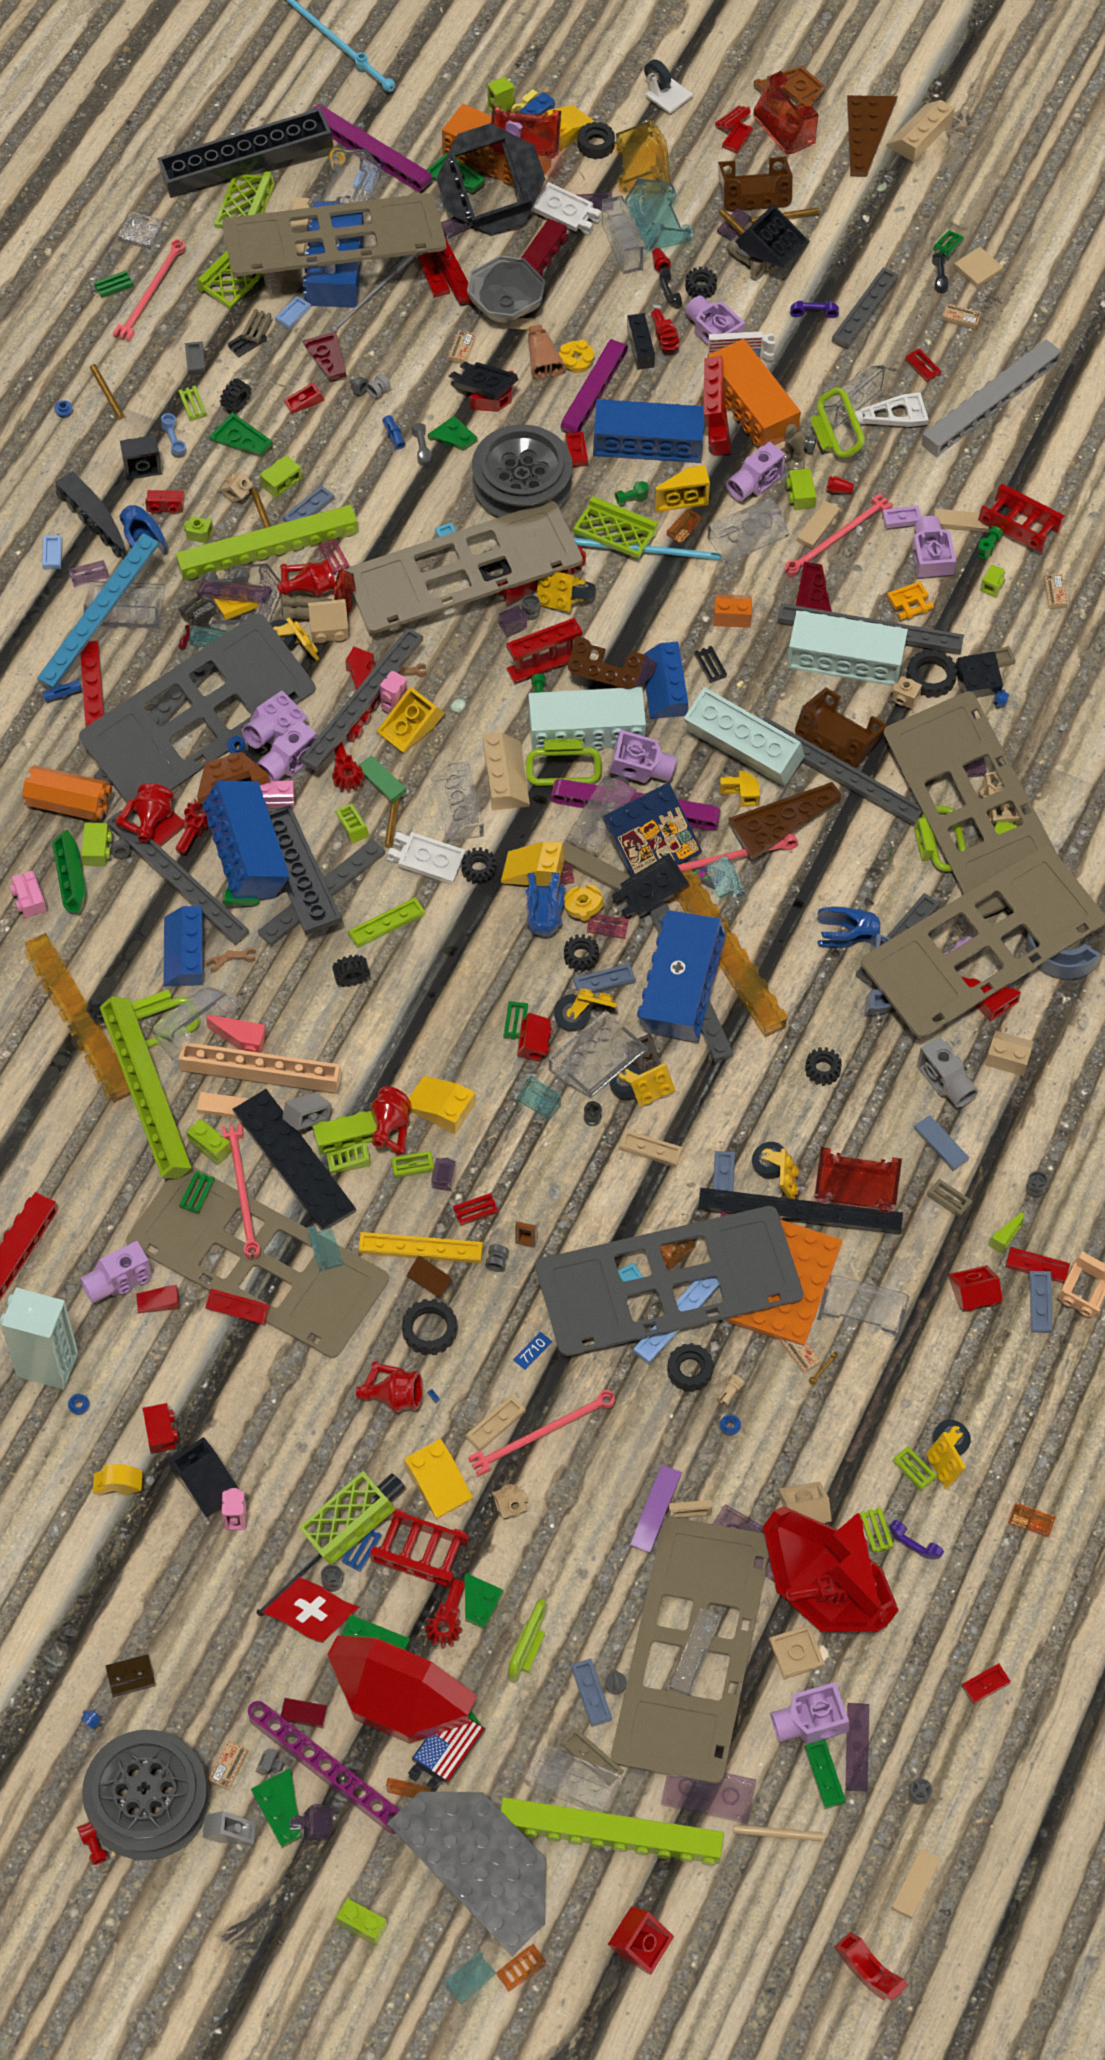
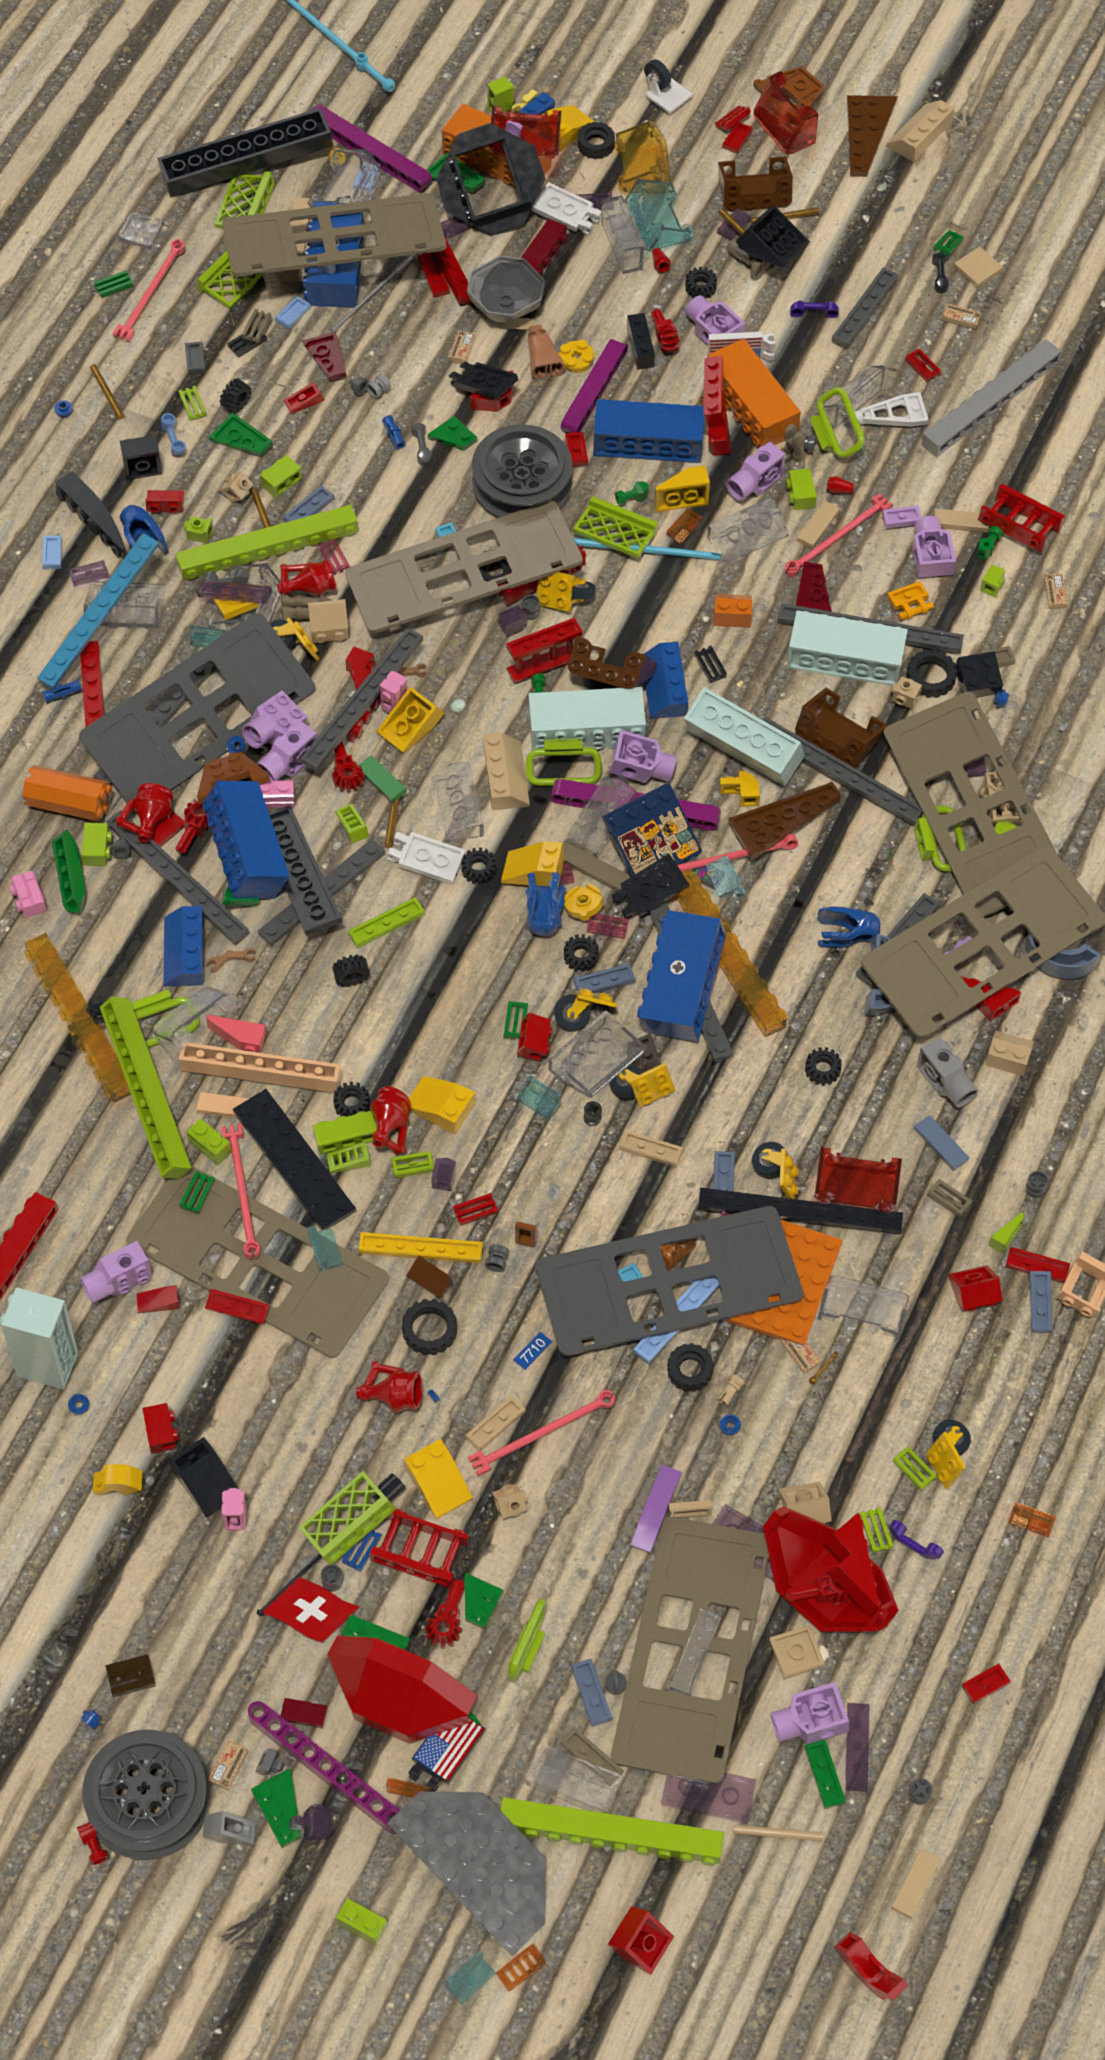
clear smoke brick [178,596,217,627] -> none
dark red piece [179,625,192,650] -> none
light grey brick [282,1092,331,1130] -> none
clear red slope [334,569,356,612] -> none
black bar [659,267,682,308] -> none
none -> black tyre [333,1082,370,1117]

